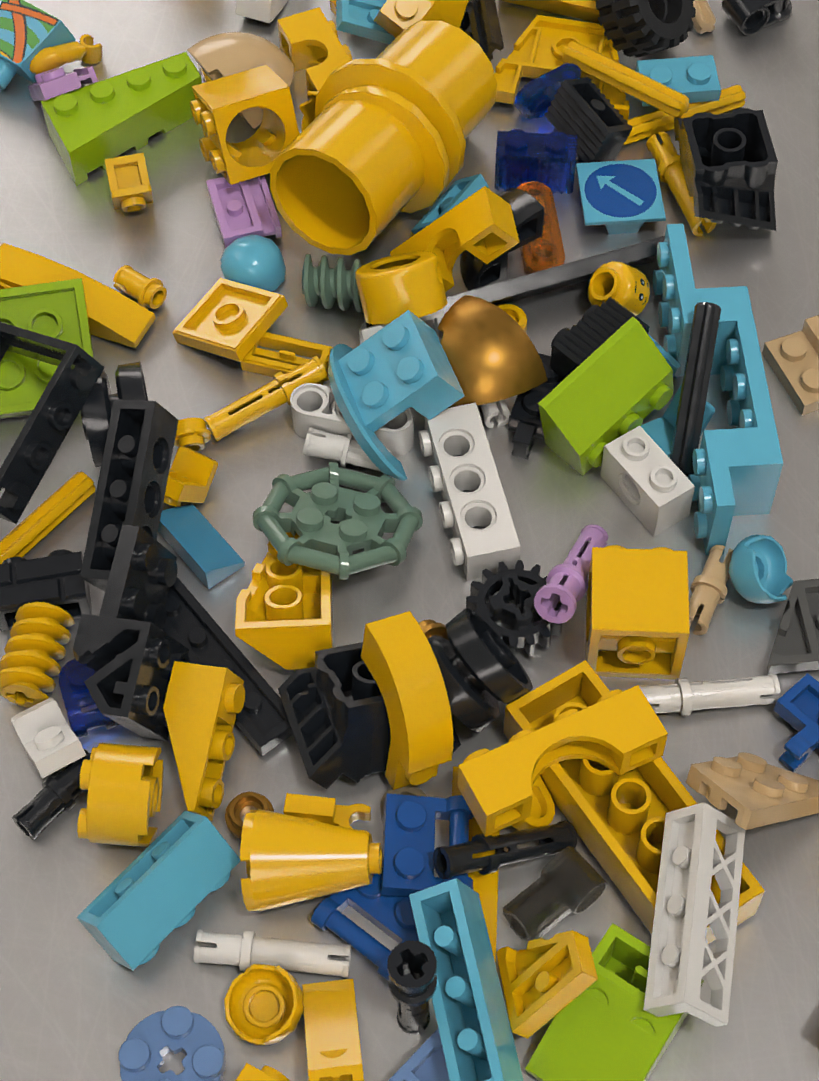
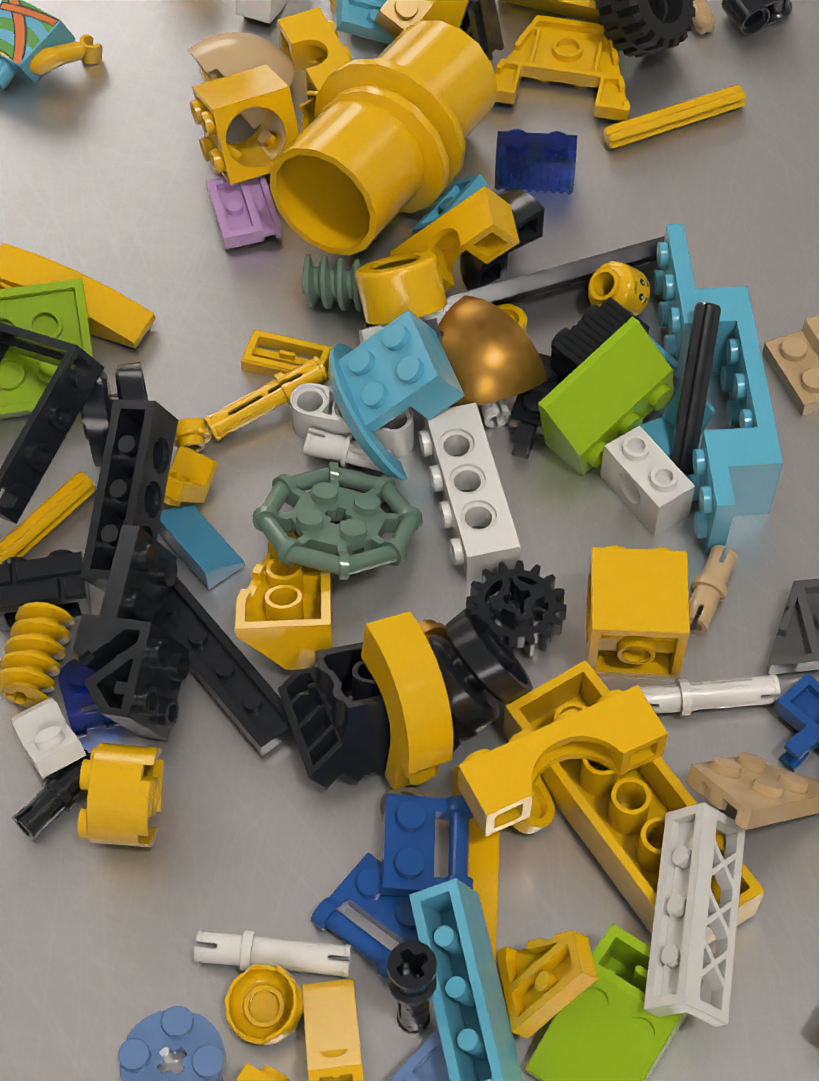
lavender plate [27,66,98,101] -> none
lime wedge [41,52,202,186] -> none
medium azure brick [76,810,240,970] -> none
yellow bracket [104,152,153,212] -> none
yellow pin [113,265,167,309] -> none
yellow slope [163,661,245,821] -> none
yellow plate [172,278,288,362] -> none
medium azure hair [220,234,286,292] -> none
pearl gold plate [225,792,274,839] -> none
yellow cone [240,809,382,912] -> none
yellow plate [283,793,371,832] -> none
black pin [433,820,577,880] -> none
clear smoke piece [503,846,608,942] -> none
clear blue plate [514,63,581,119] -> none
clear orange plate [517,182,565,275] -> none
lavender pin [534,524,608,624] -> none
black brick [544,77,633,163] -> none
yellow axle [562,41,689,118] -> none
piece [576,159,666,235] -> none
medium azure bracket [635,55,721,106] -> none
yellow pin [646,132,716,236] -> none
black slope [674,108,778,231] -> none
medium azure hair [728,535,793,604] -> none

